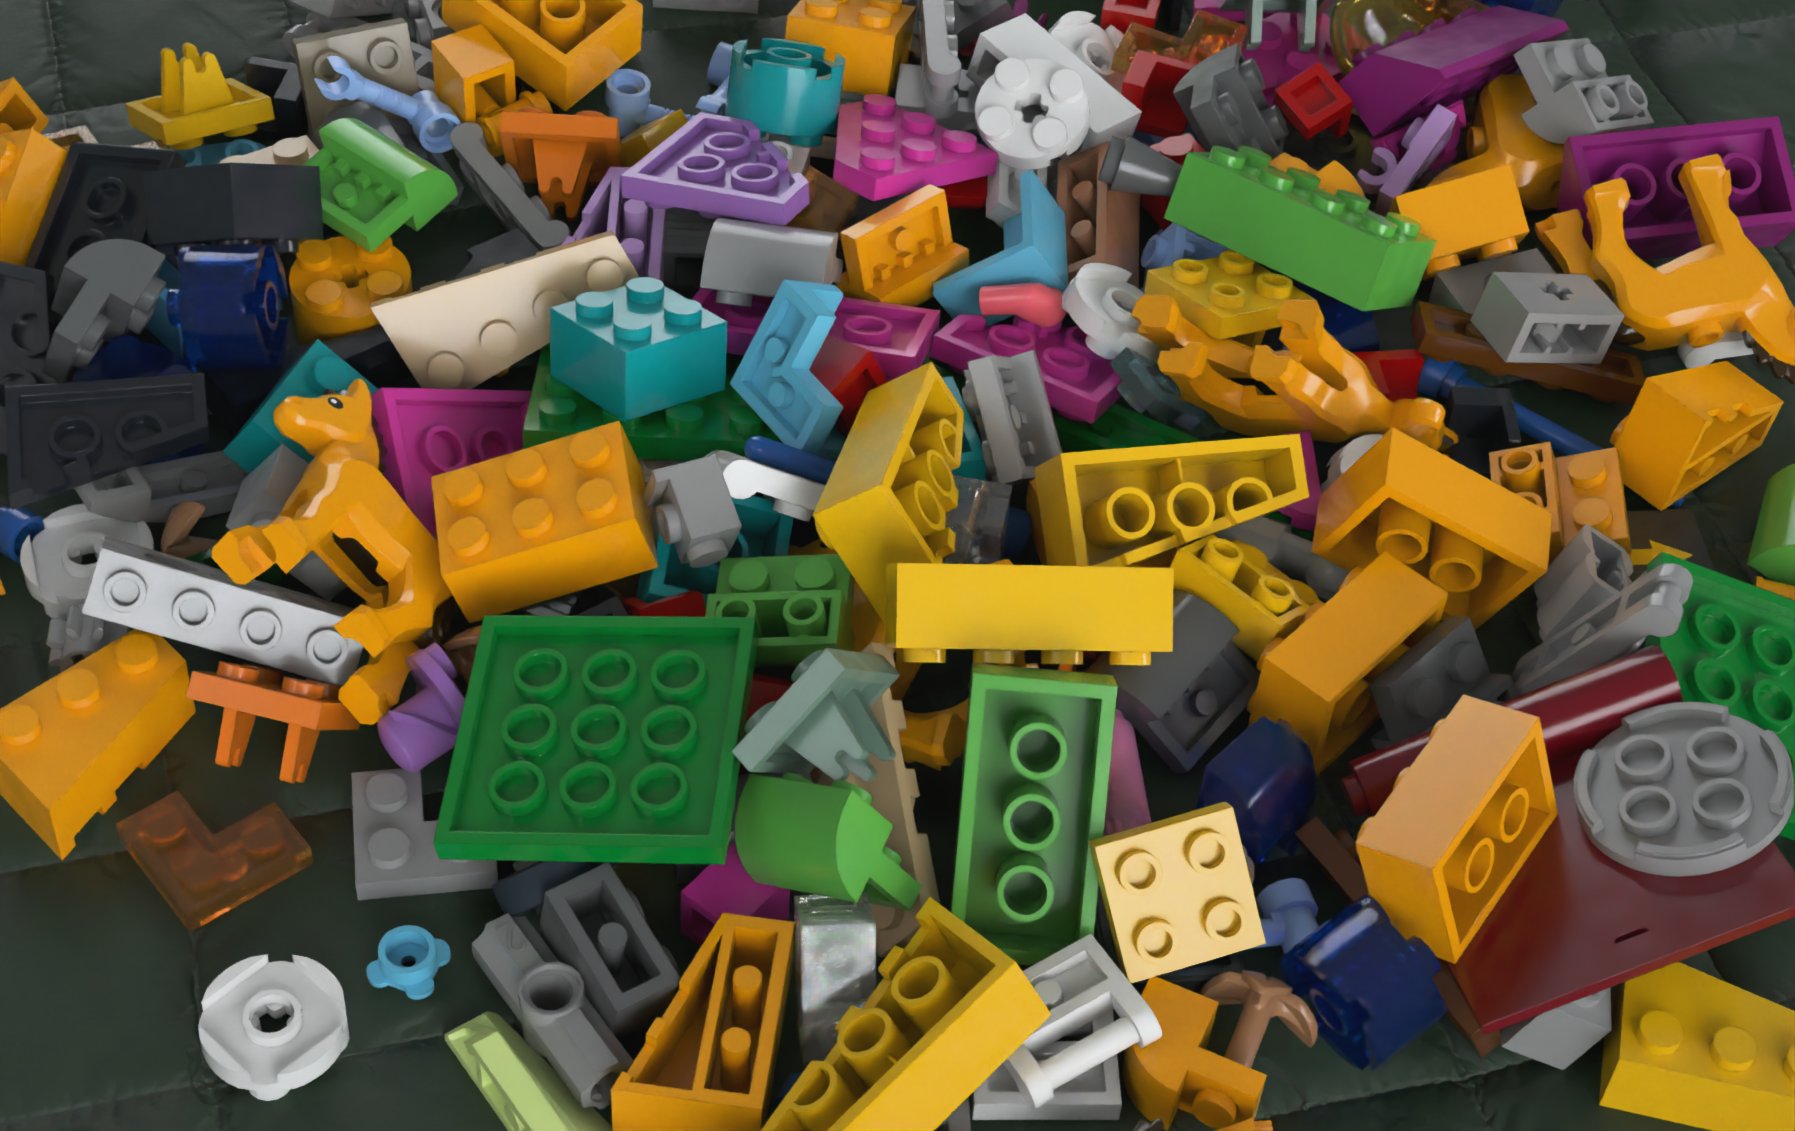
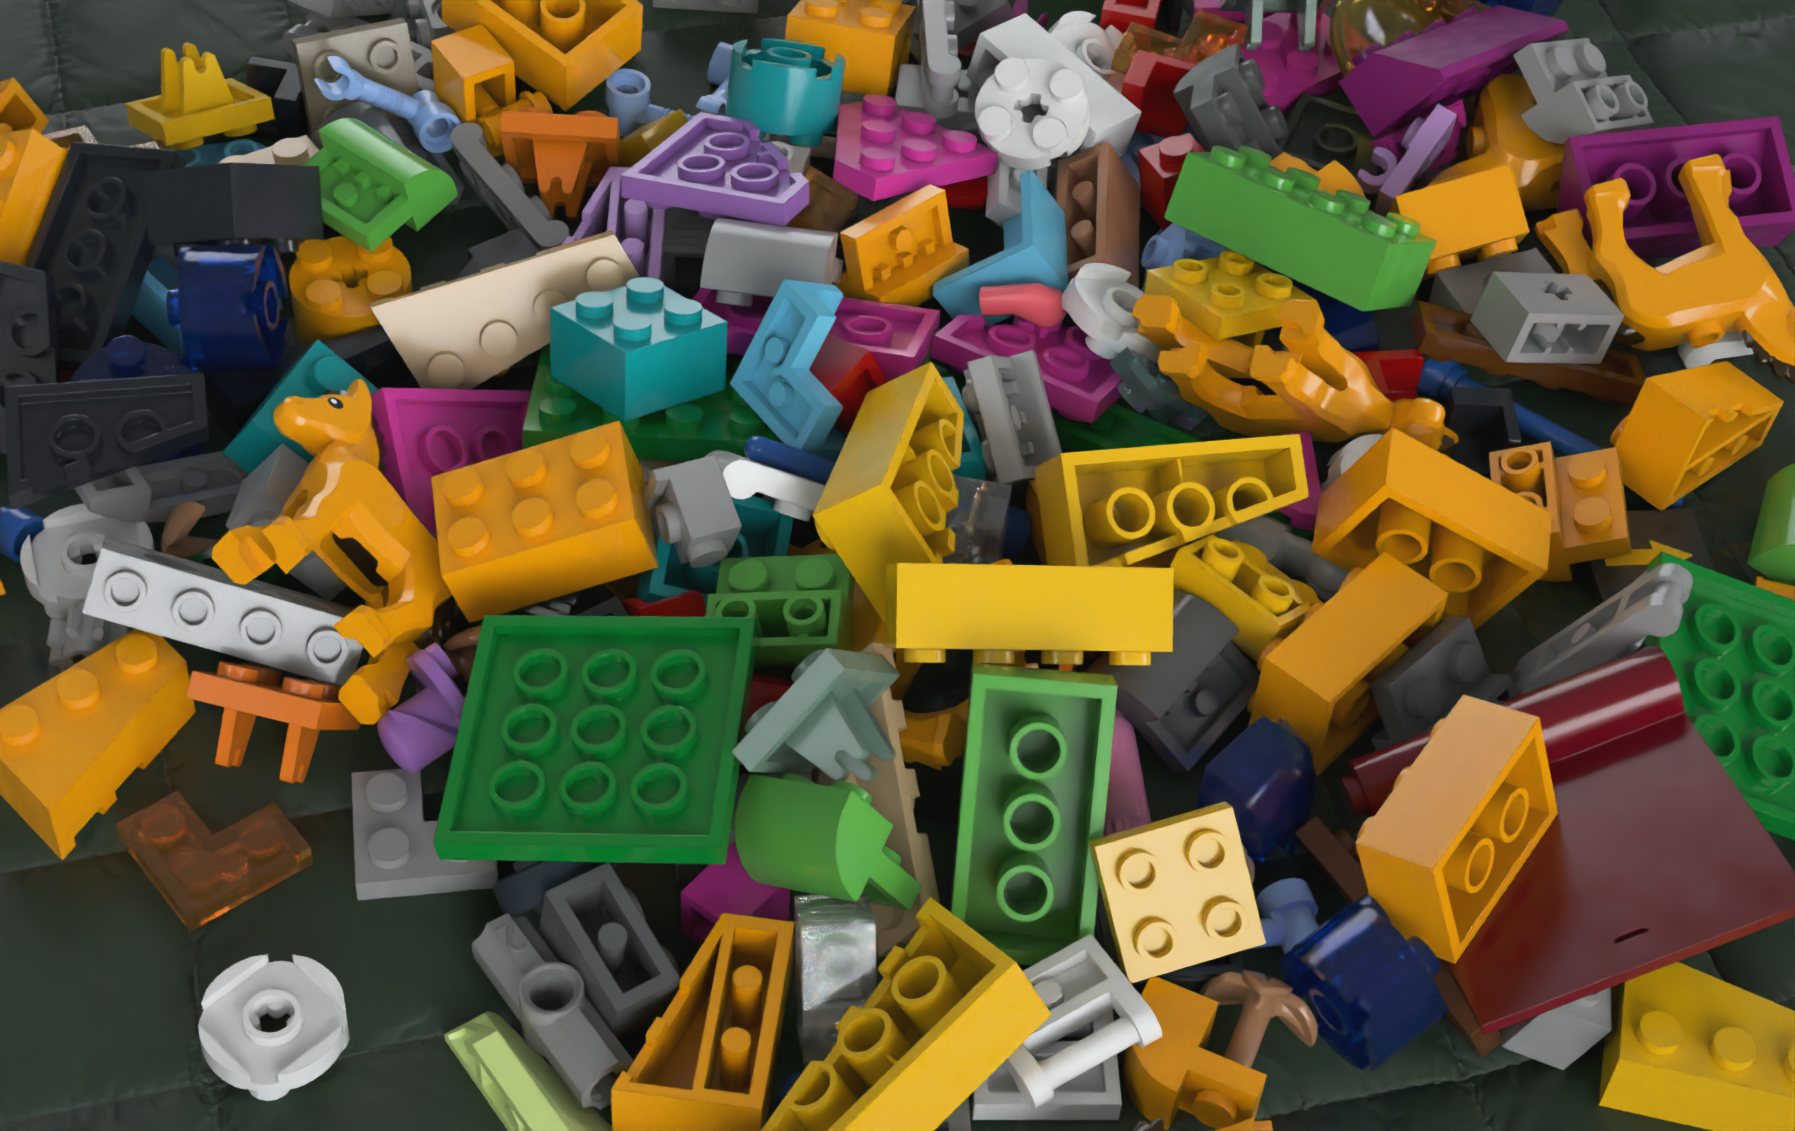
dark grey brick [41,239,167,383] -> none
medium azure plate [366,925,451,1000] -> none
dark grey cone [1098,135,1183,198] -> none
red panel [1273,62,1353,141] -> none
light grey brick [1534,524,1633,642] -> none
light grey tile [1573,702,1795,877] -> none

